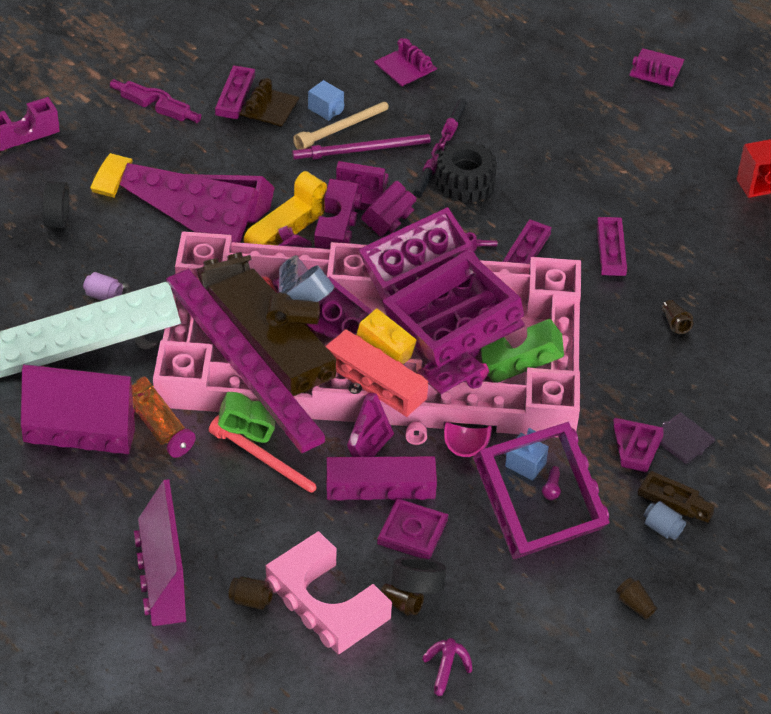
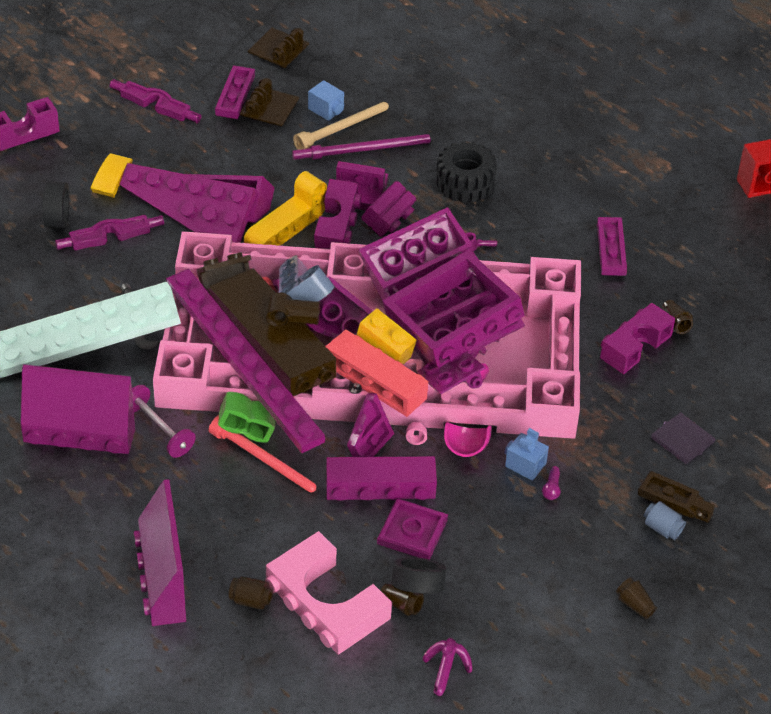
lavender brick [83,272,123,301] -> none
clear orange plate [132,376,185,445] -> none
magenta piece [278,225,312,248] -> none
magenta hinge [374,38,437,86] -> none
piece [413,98,467,198] -> none
magenta window [473,421,610,560] -> none
bright green arch [481,319,564,383] -> none
magenta plate [502,219,552,264] -> none
magenta wing [613,418,664,472] -> none
magenta hinge [629,48,685,87] -> none
none -> magenta piece [55,215,164,250]
none -> dark brown hinge [248,27,309,68]
none -> magenta arch [600,303,675,375]

